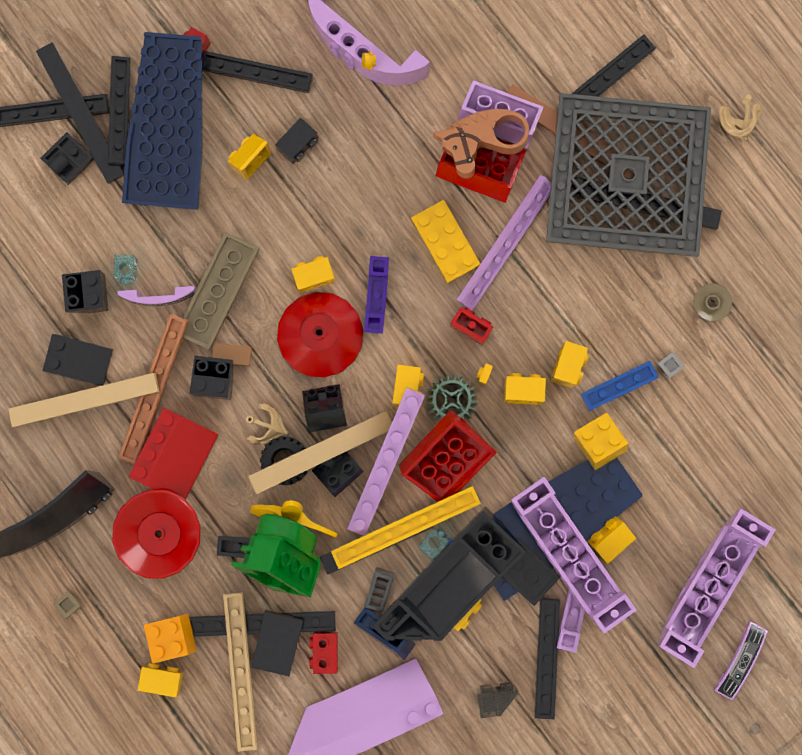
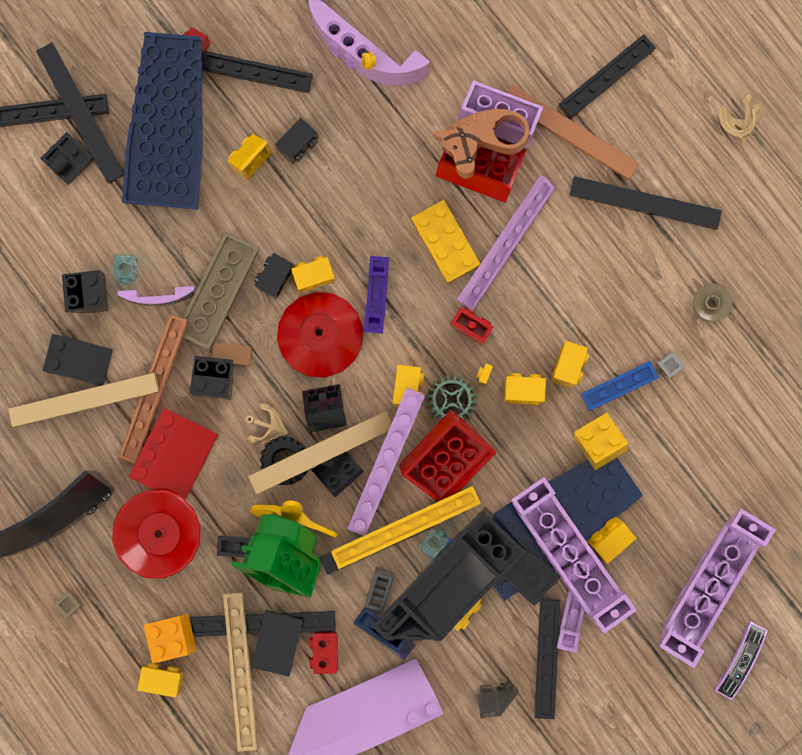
black tile [108,56,131,166] -> none
dark grey plate [546,93,711,257] -> none
none -> black brick [254,253,295,300]

